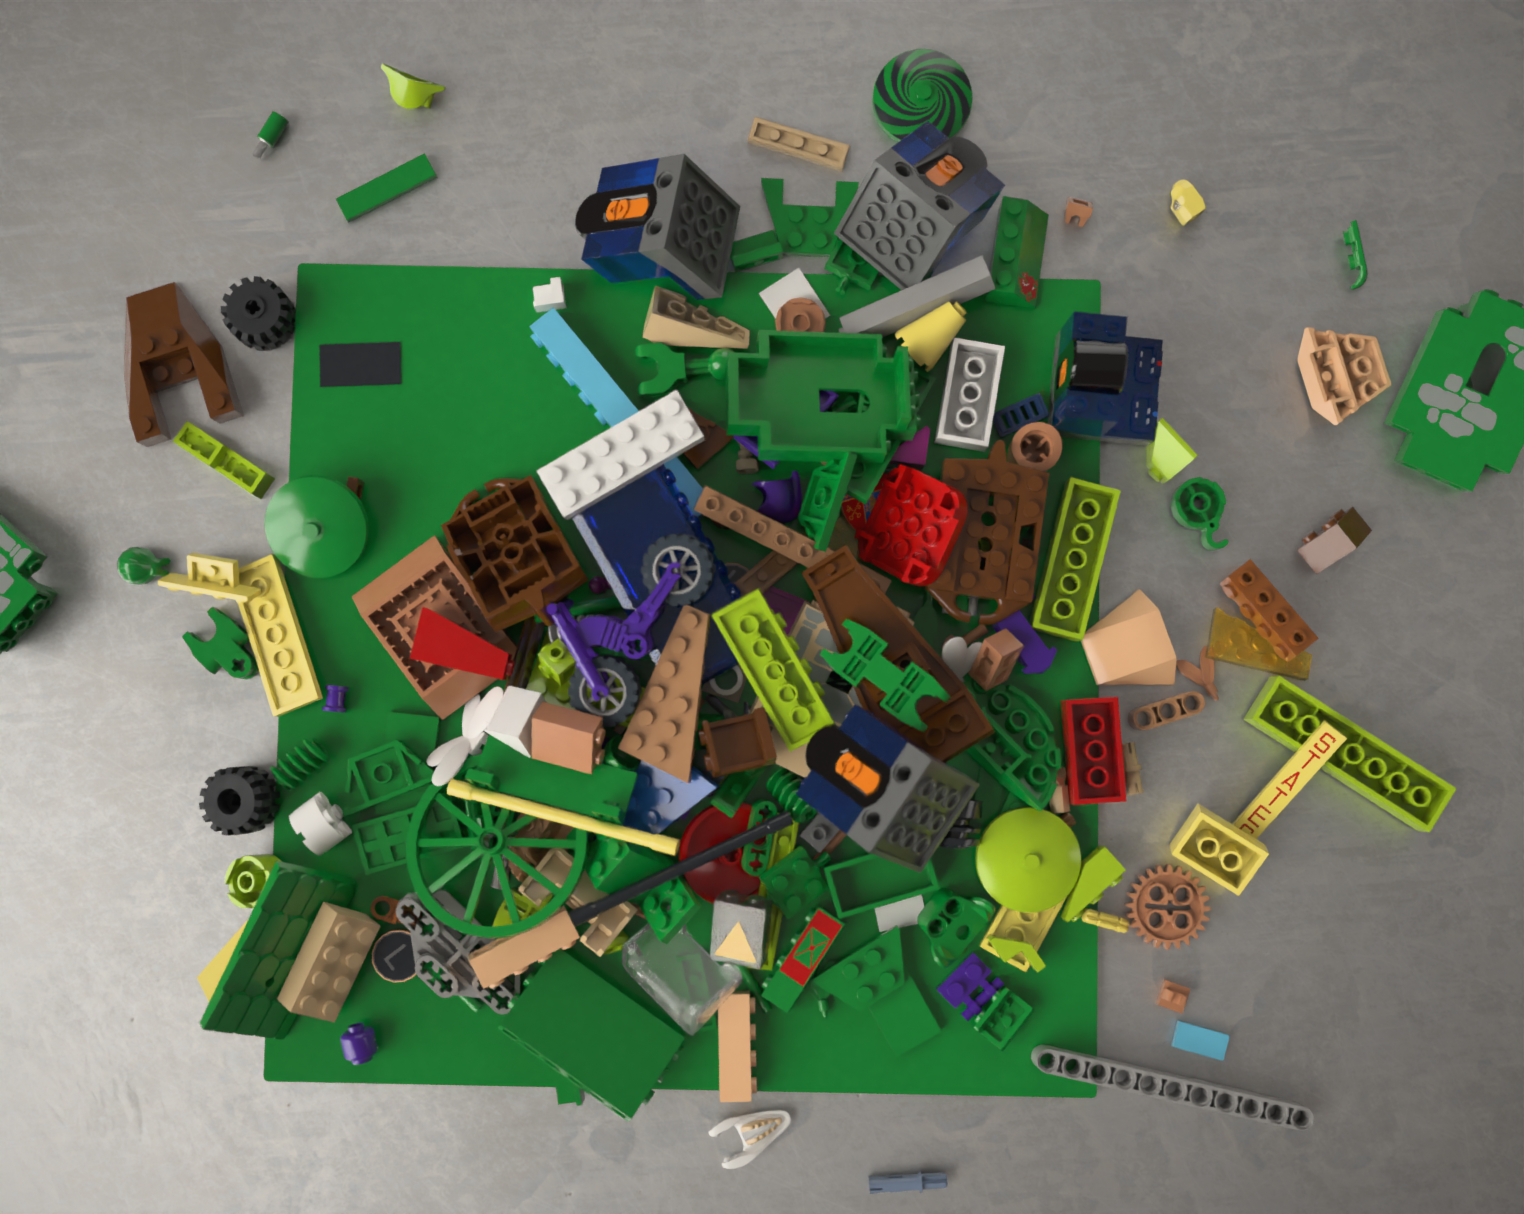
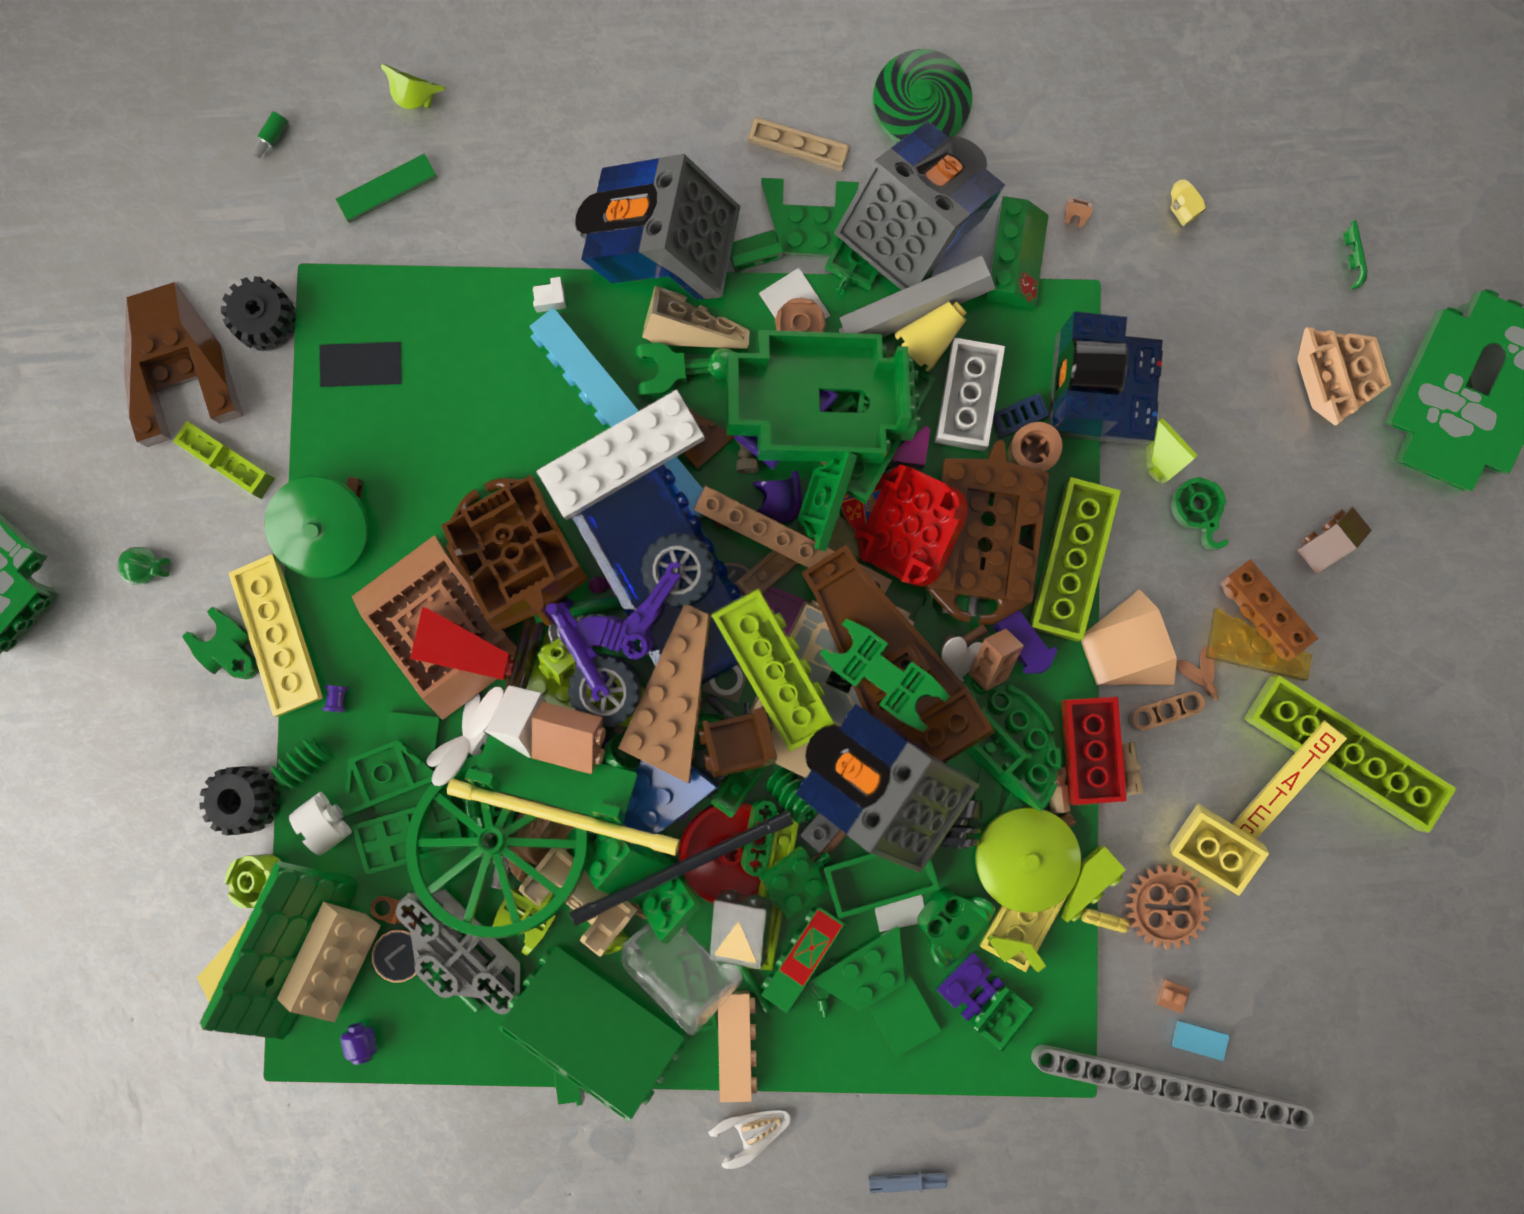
light yellow bracket [158,553,261,603] -> none
light nougat brick [468,906,580,989] -> none

